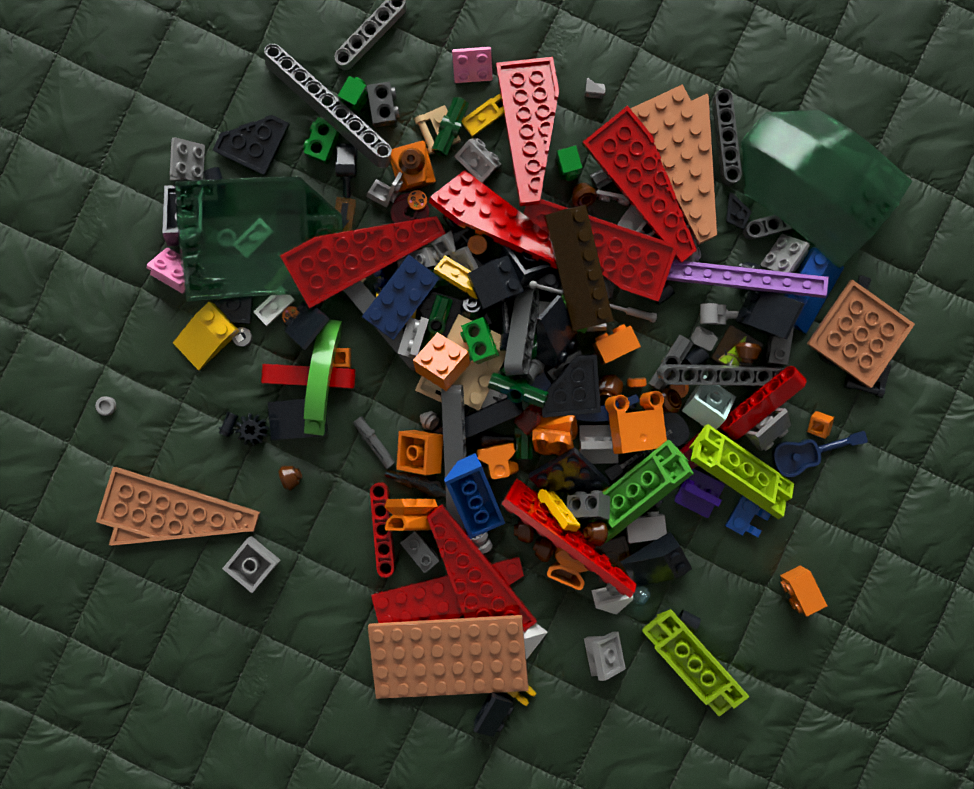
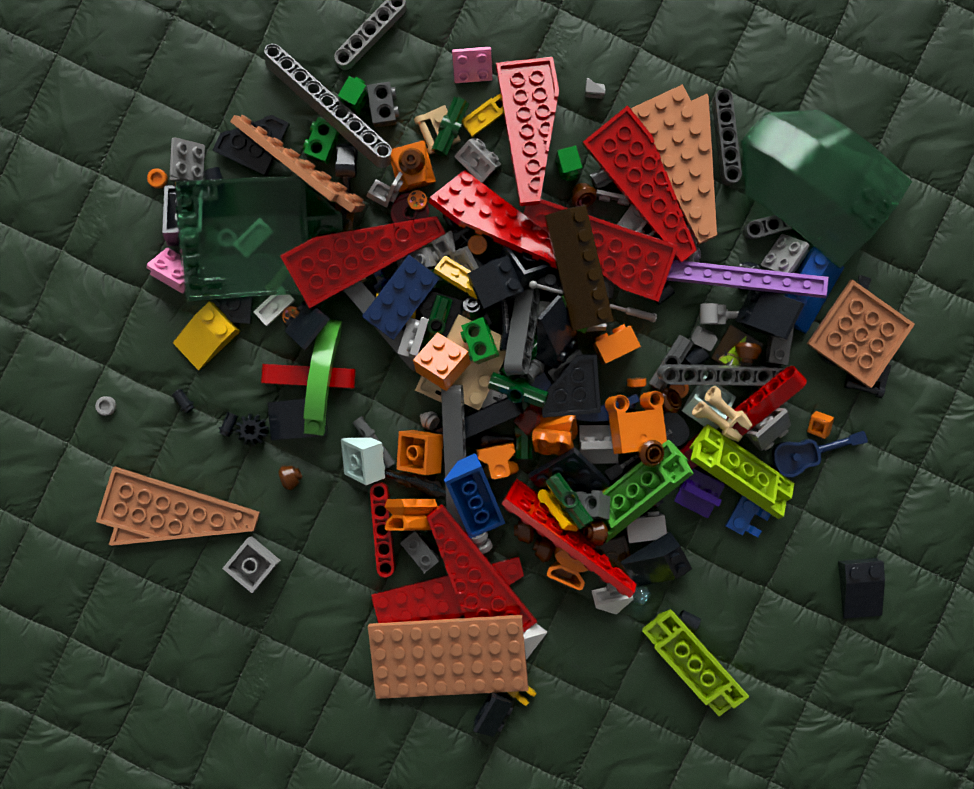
light grey tile [232,327,252,347] -> none
orange slope [332,348,351,368] -> none
light grey bracket [584,632,626,681] -> none
reddish brown head [599,374,623,403] -> none
black piece [726,193,752,229] -> none
orange brick [780,565,827,617] -> none
none -> orange tile [147,169,168,189]
none -> black pin [172,388,195,414]
none -> nougat wing [230,115,366,213]
none -> light aqua slope [341,438,385,485]
none -> dark green piece [545,473,594,531]
none -> reddish brown cone [638,440,664,467]
none -> tan piece [692,386,752,442]
none -> black slope [838,558,885,619]

